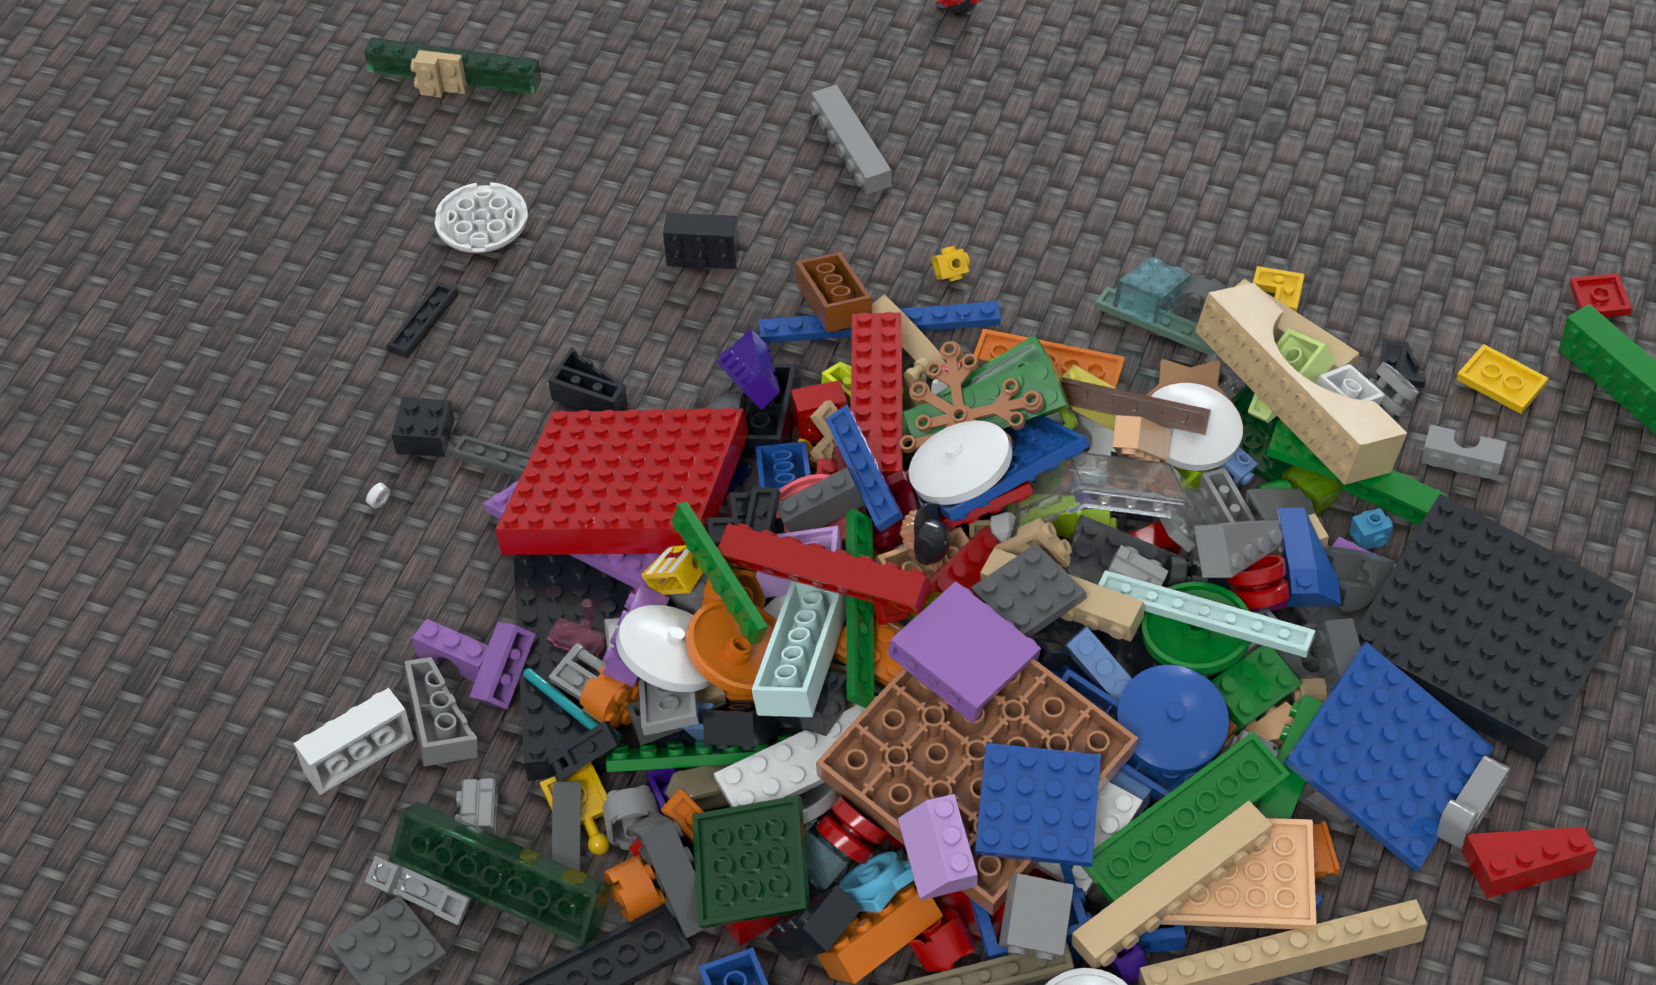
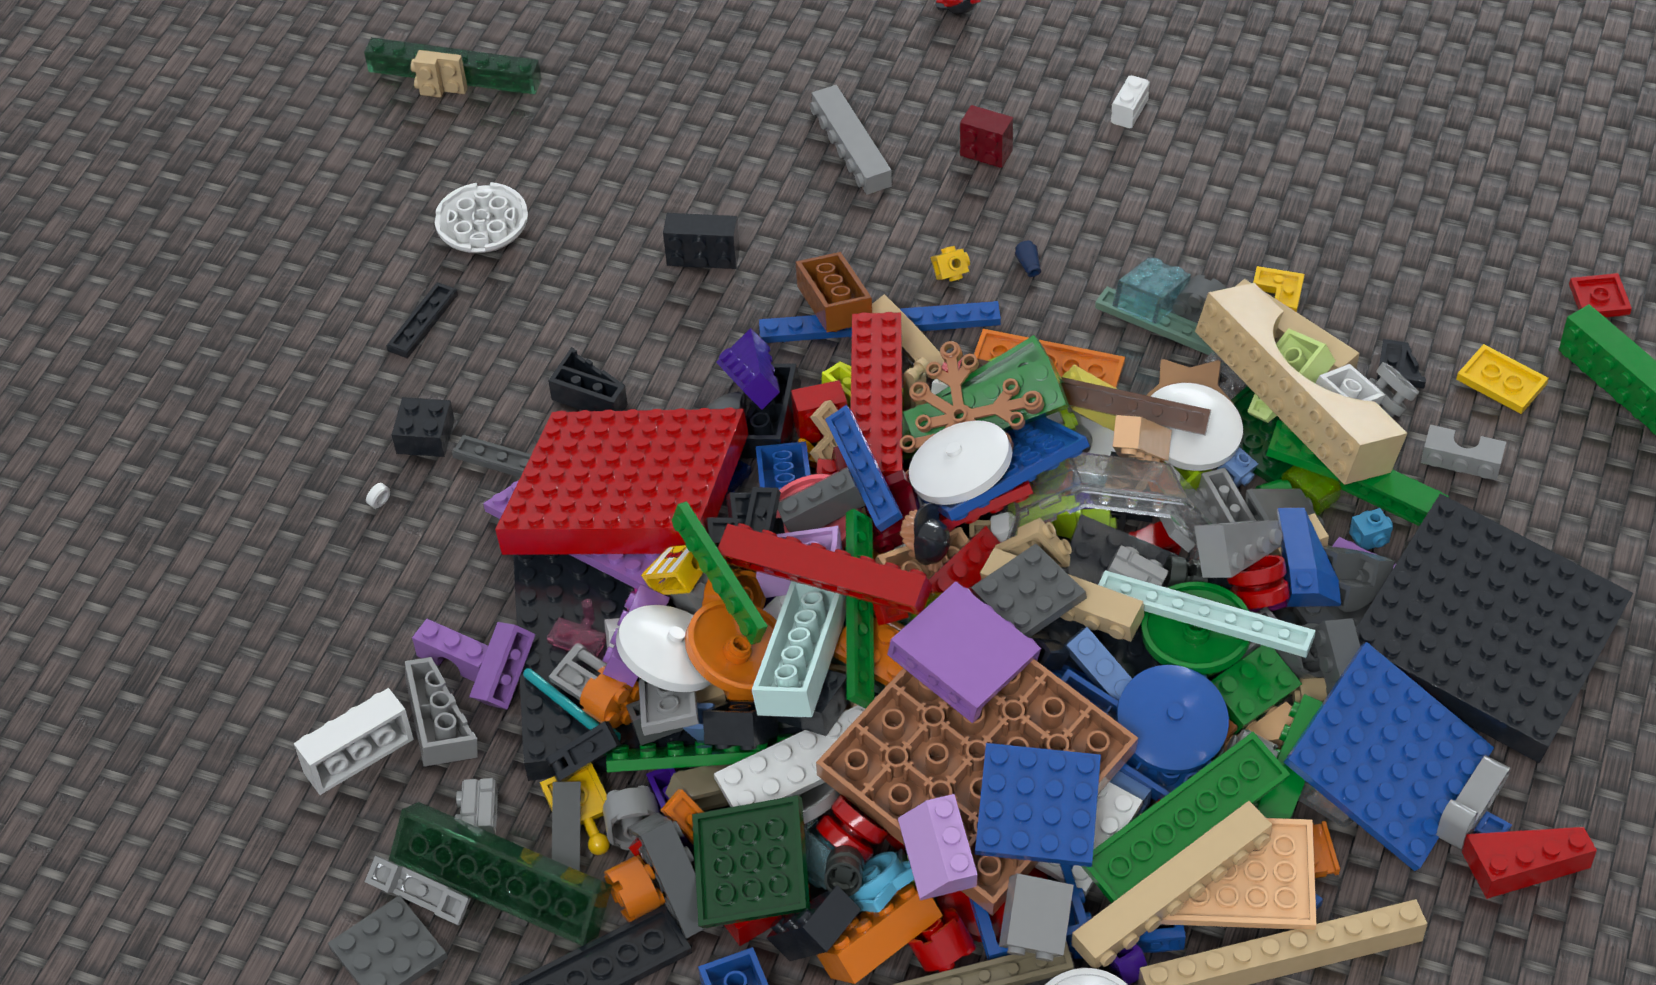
none -> pearl dark grey wheel [824,845,864,896]
none -> dark red brick [960,105,1013,168]
none -> dark blue cone [1015,241,1041,277]
none -> white brick [1111,75,1150,129]
none -> blue tile [1473,811,1512,834]

